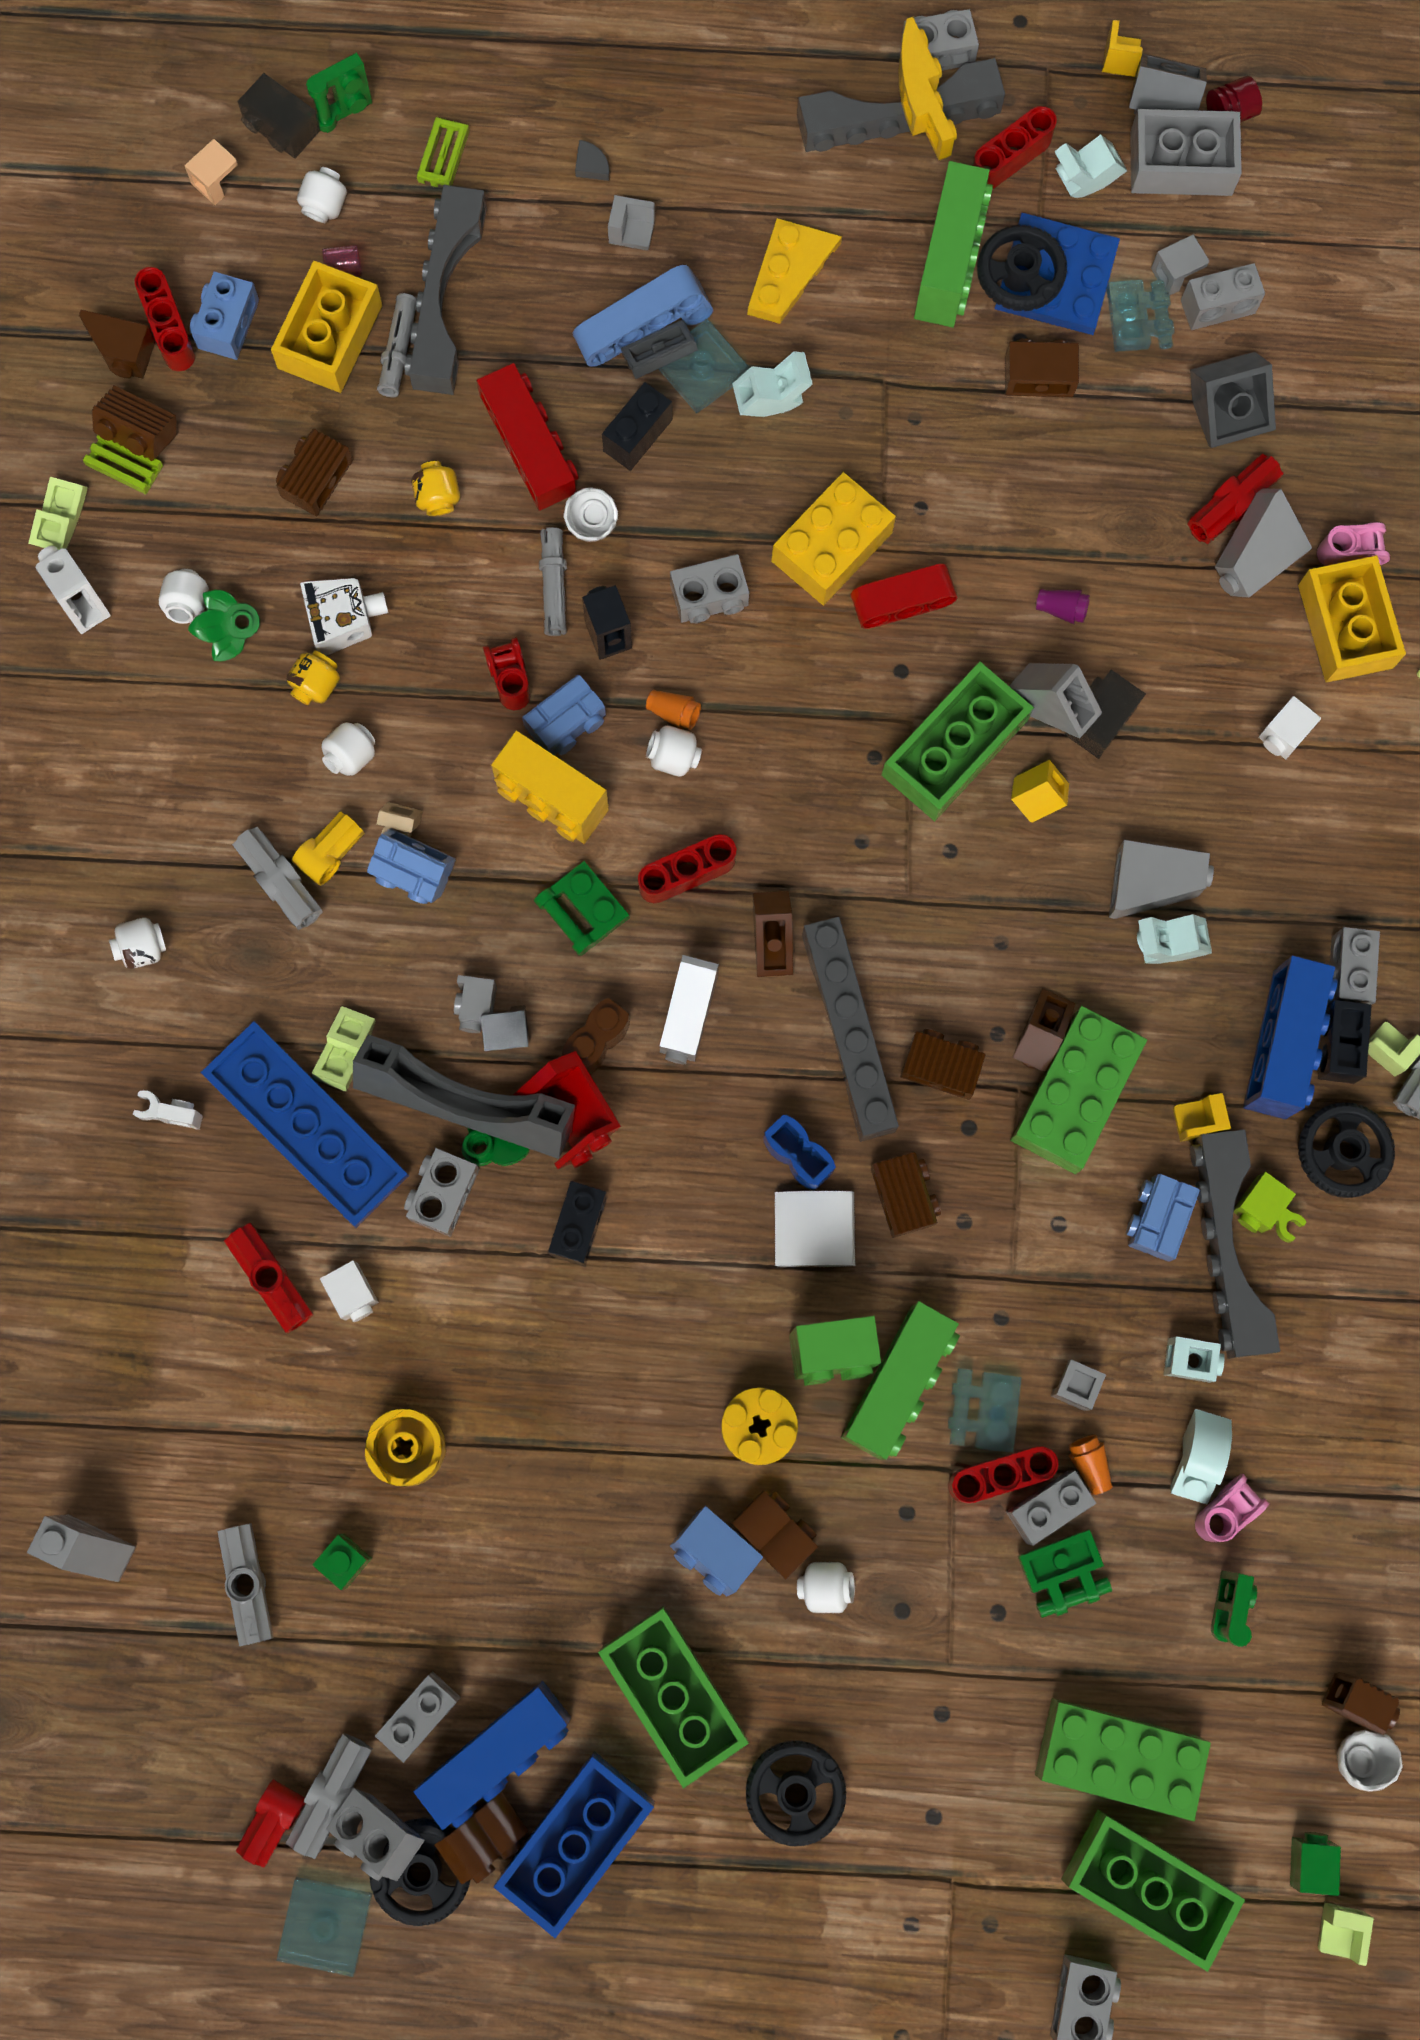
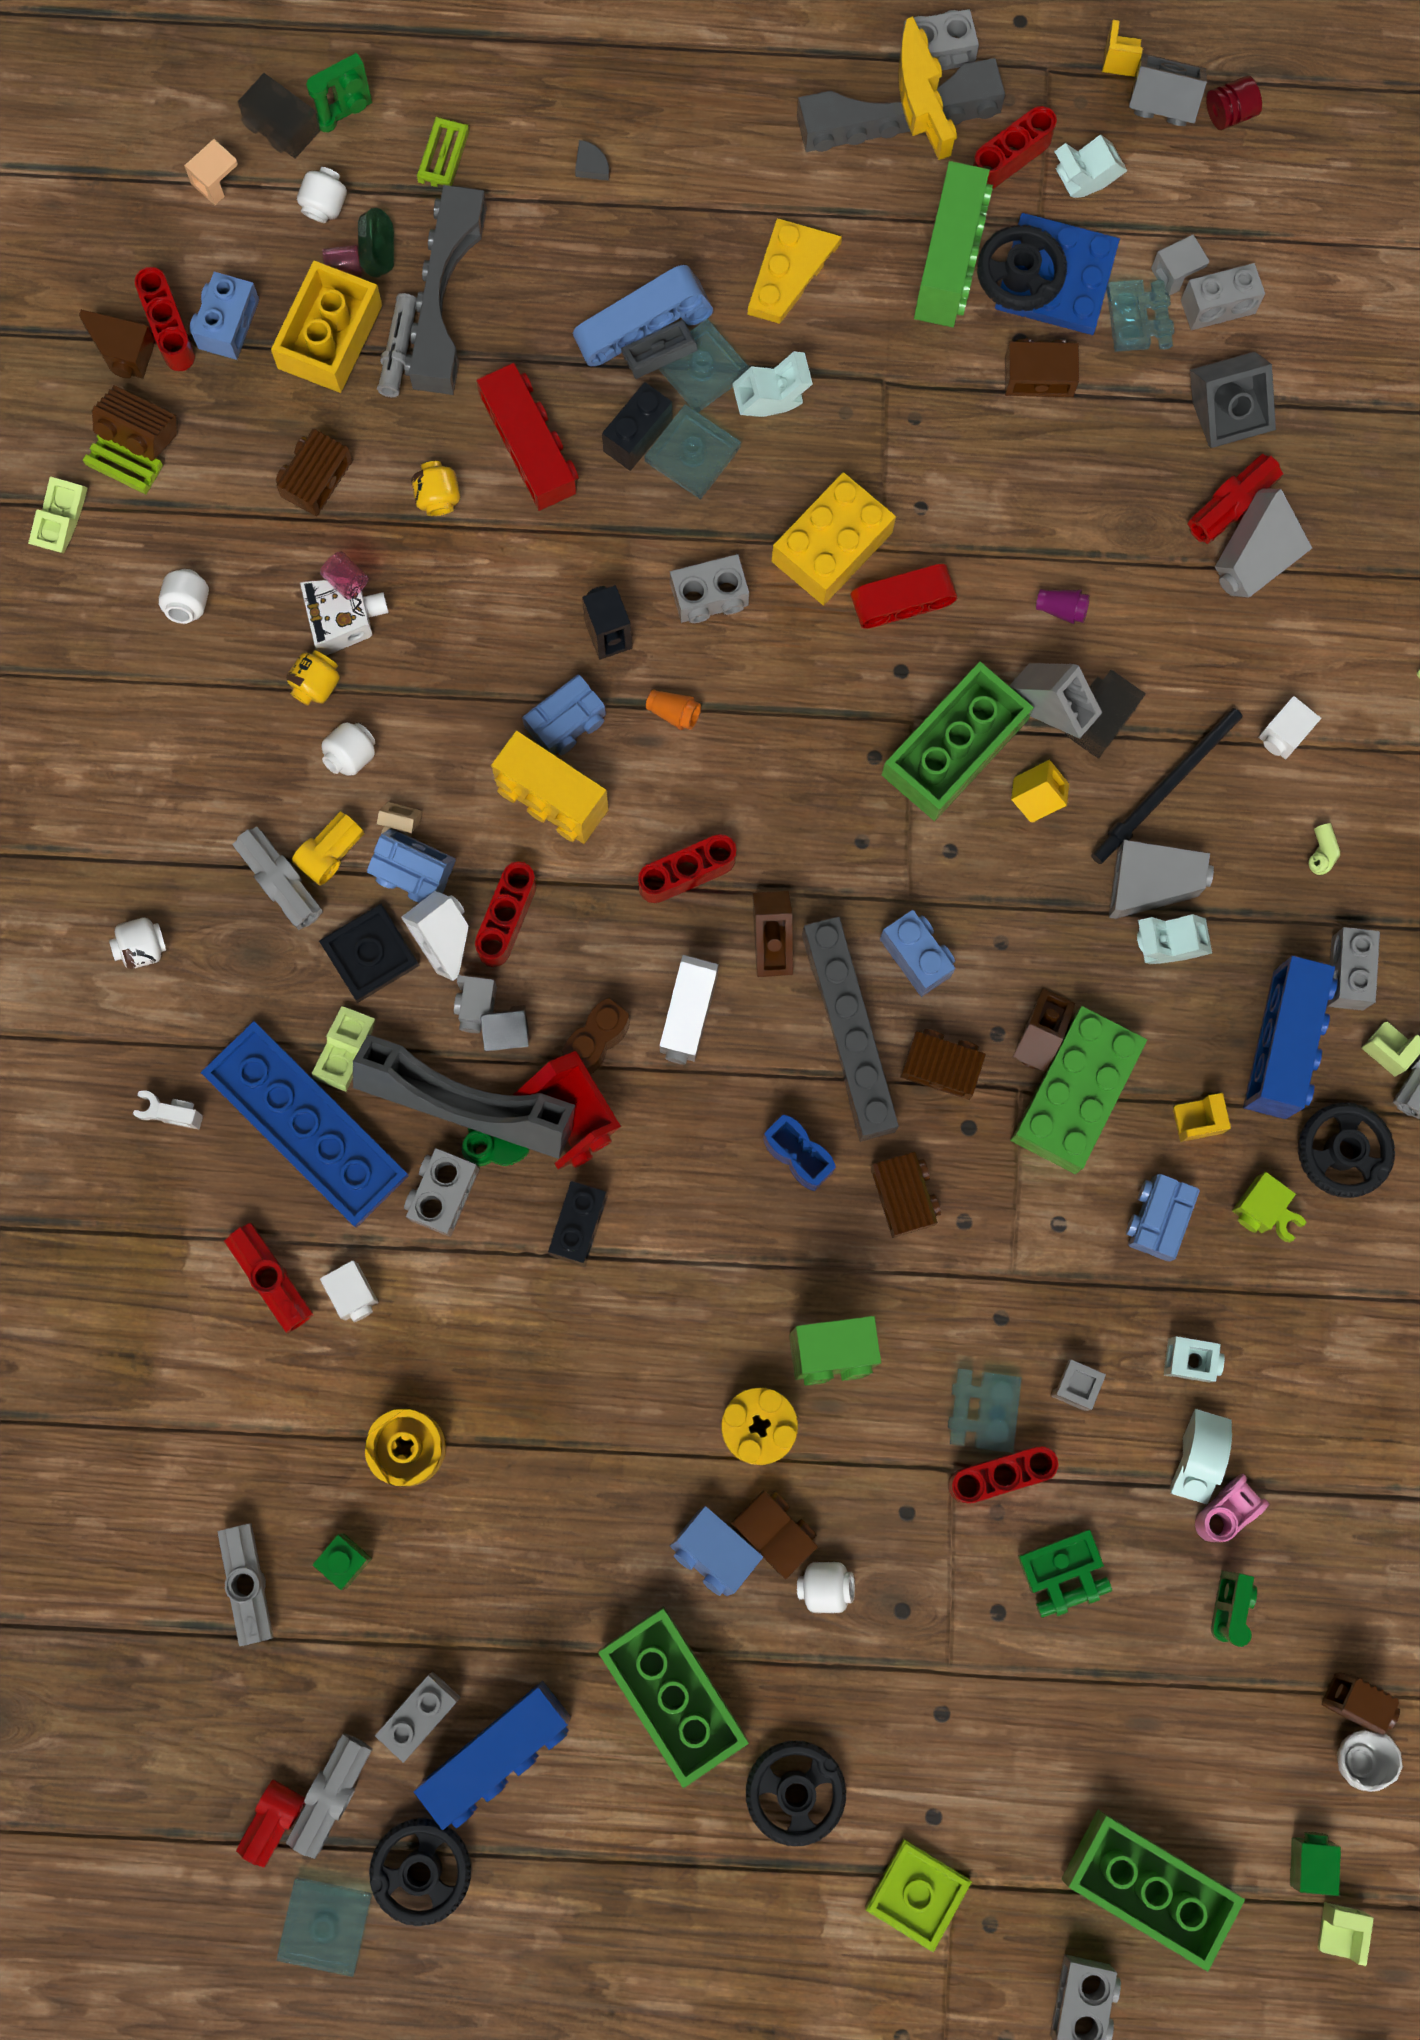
light grey slope [27,1514,137,1582] -> none
white torso [35,546,111,634] -> none
green plate [188,589,260,661] -> none
light grey brick [326,1788,425,1881] -> none
reddish brown brick [434,1792,528,1885] -> none
red piece [483,637,531,711] -> none
blue brick [494,1751,655,1939] -> none
green plate [534,861,630,956] -> none
light grey pin [539,528,567,636] -> none
white hair [563,488,618,542] -> none
light grey panel [608,195,655,250] -> none
white head [646,725,702,777] -> none
white slope [775,1191,855,1267] -> none
bright green brick [841,1301,960,1460] -> none
light grey brick [1006,1471,1097,1546] -> none
bright green brick [1035,1698,1211,1822] -> none
orange cone [1069,1435,1113,1495] -> none
light grey brick [1130,109,1242,196] -> none
dark grey arch [1190,1130,1280,1359] -> none
yellow brick [1298,555,1406,683] -> none
bright pink piece [1317,523,1390,566] -> none
black brick [1318,1000,1372,1084] -> none
none -> black tile [319,904,420,1003]
none -> clear pink beam [320,551,369,600]
none -> clear green plate [358,208,394,278]
none -> white slope [401,891,469,981]
none -> red beam [475,861,537,967]
none -> clear light blue plate [644,404,741,499]
none -> lime tile [865,1838,972,1953]
none -> medium blue brick [880,910,955,997]
none -> black bar [1091,708,1243,864]
none -> yellowish green arm [1308,823,1340,875]

